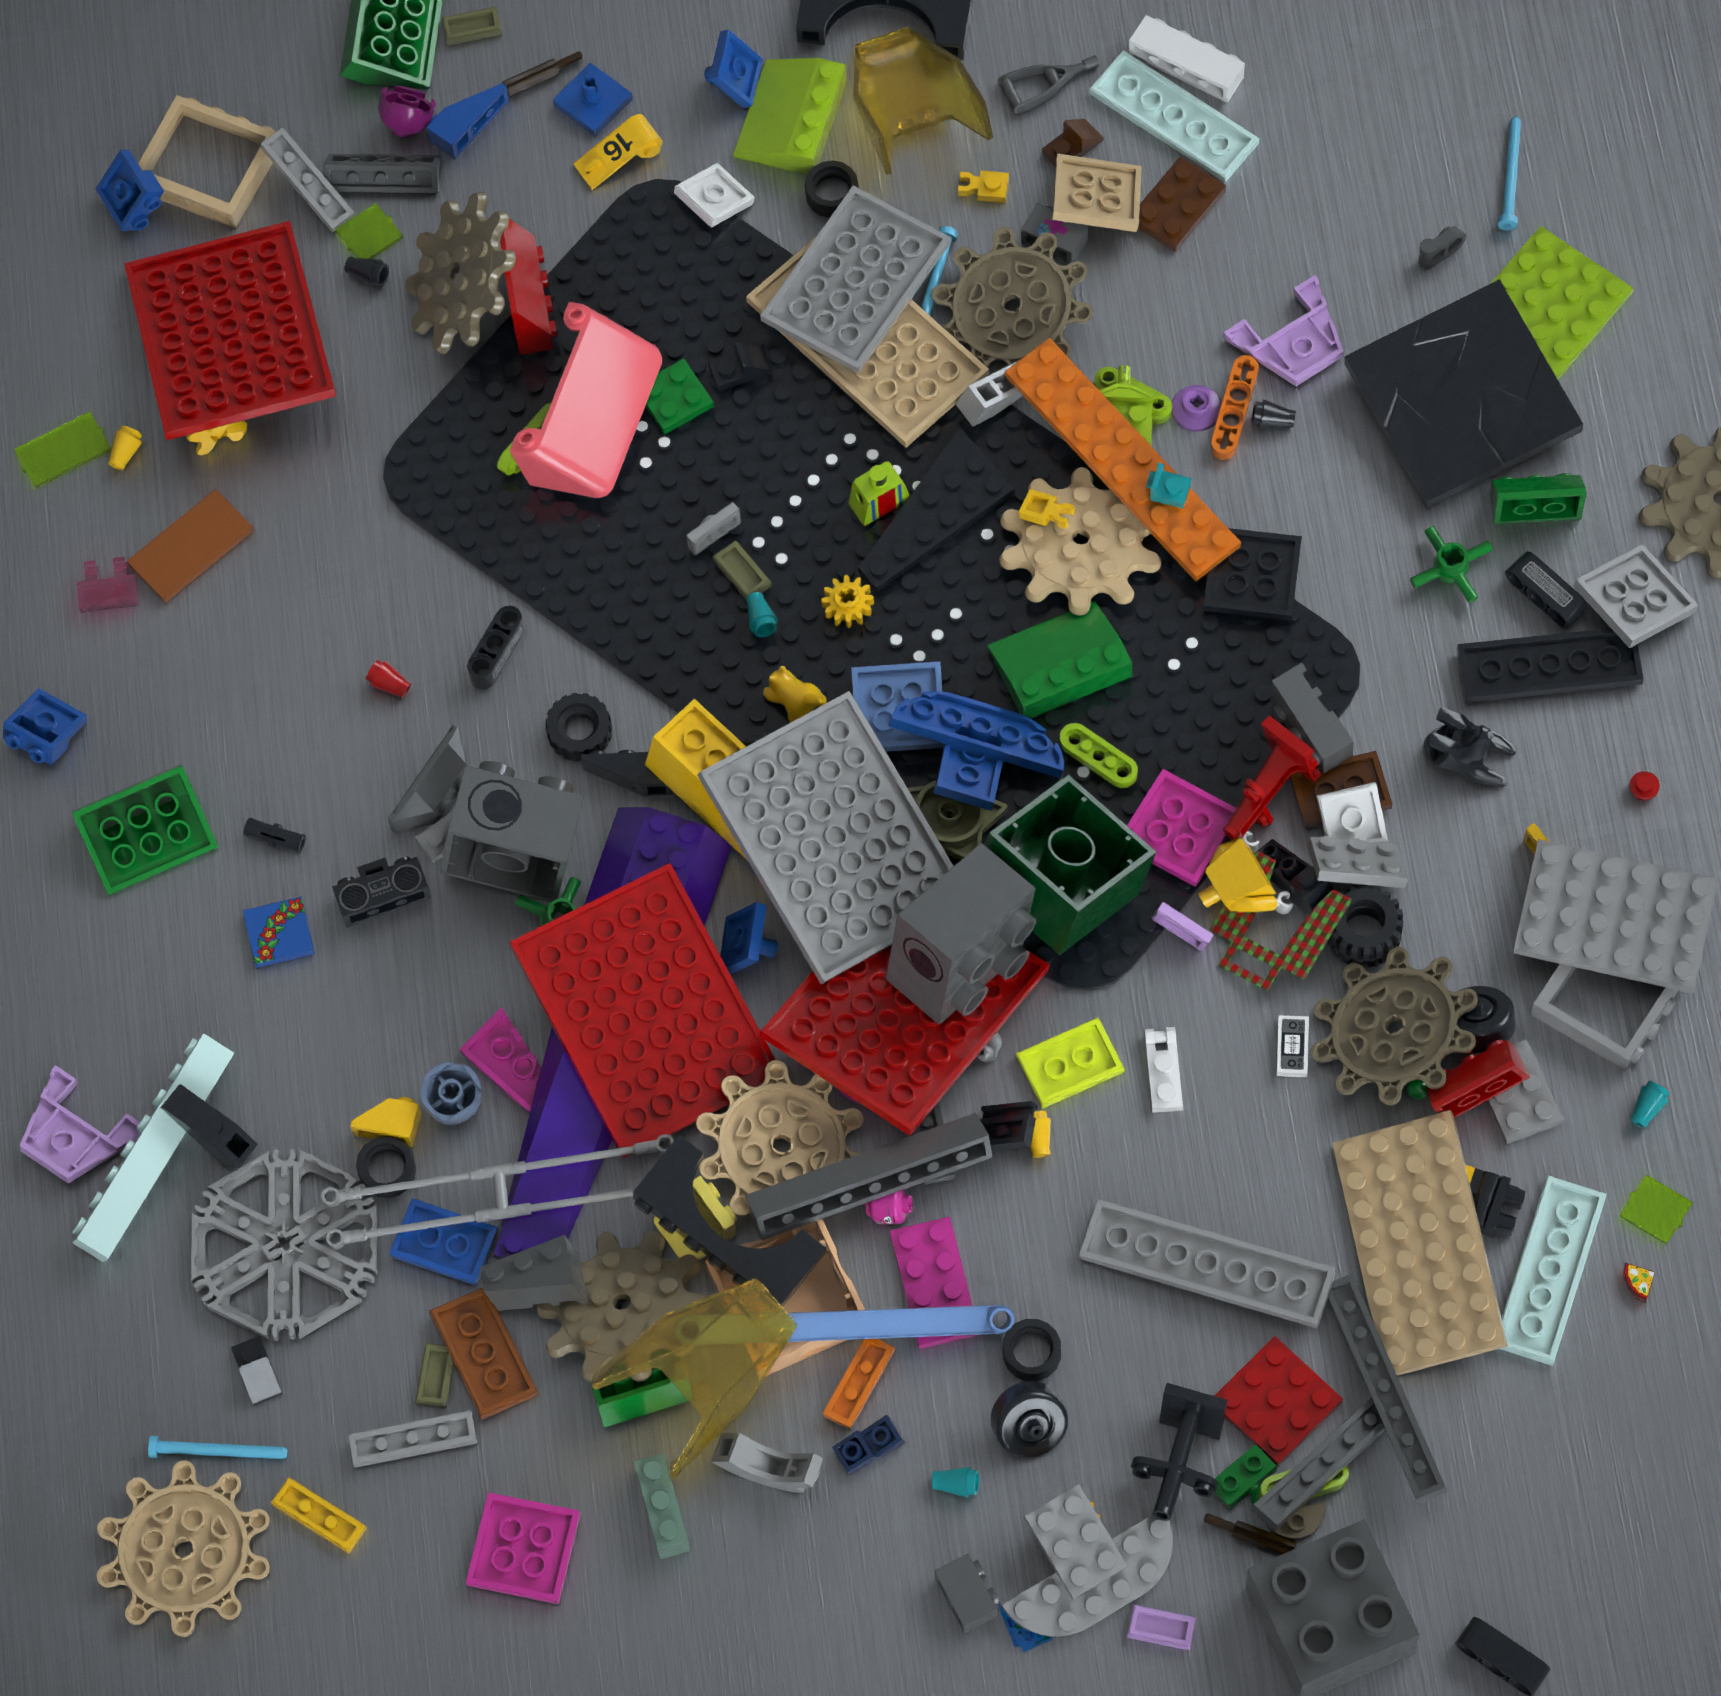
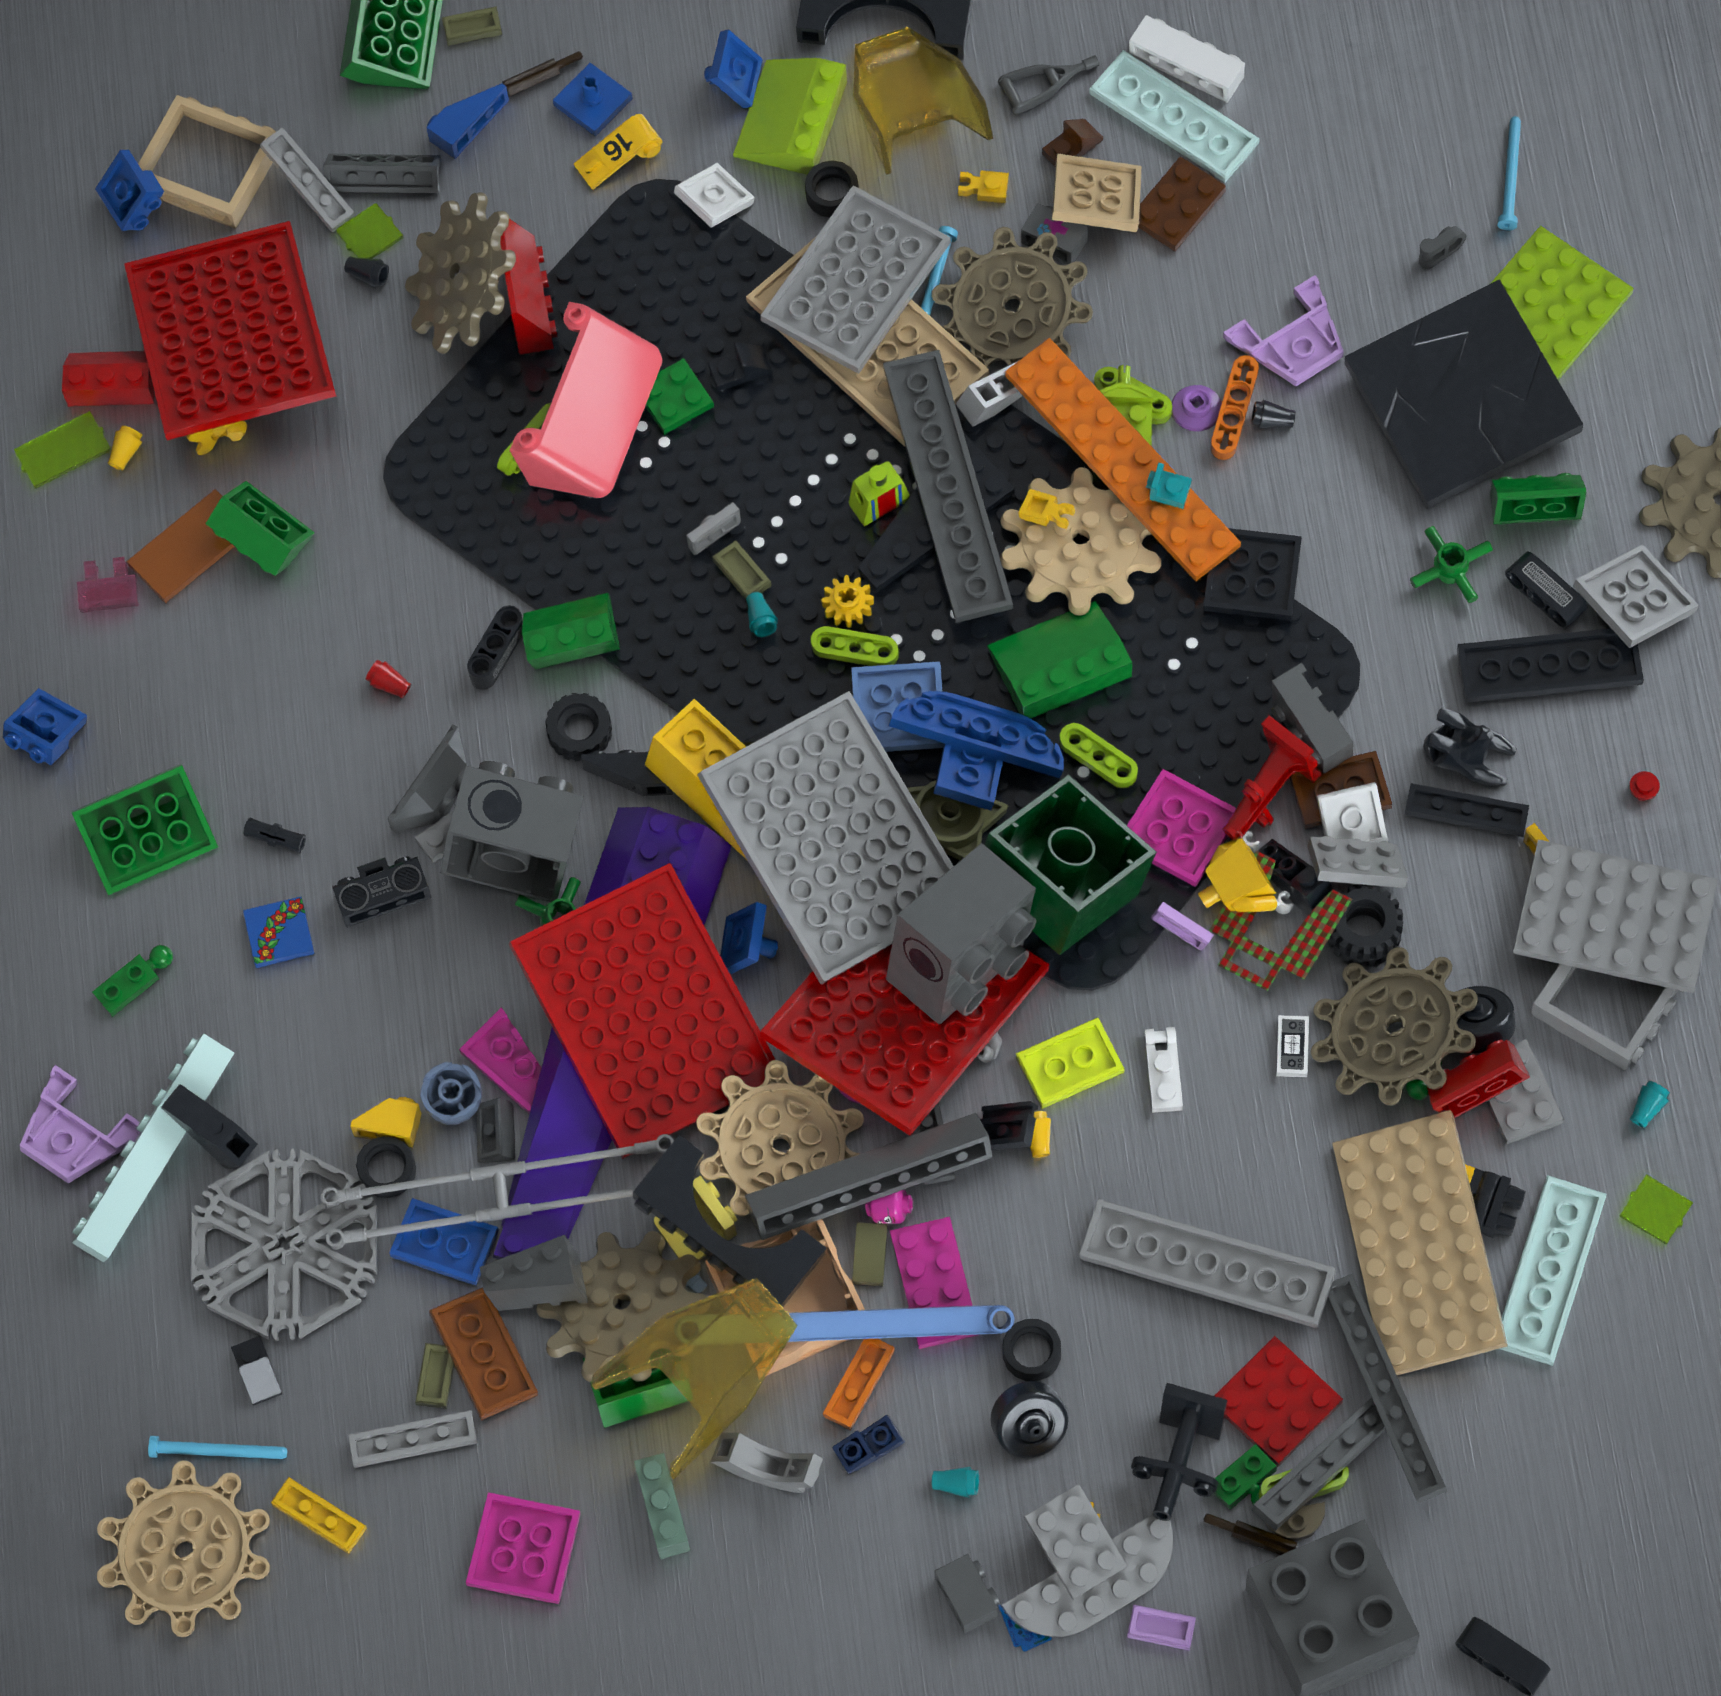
magenta cylinder [378,86,436,137] -> none
yellow animal [763,666,827,723] -> none
tile [1623,1262,1655,1304] -> none
none -> red slope [62,351,154,407]
none -> green plate [92,945,173,1017]
none -> green slope [205,481,315,576]
none -> dark grey slope [476,1097,516,1163]
none -> green slope [522,593,620,670]
none -> medium blue piece [686,1271,708,1293]
none -> lime plate [811,626,899,666]
none -> olive tile [852,1222,888,1286]
none -> dark grey plate [883,350,1013,623]
none -> black plate [1405,783,1530,837]

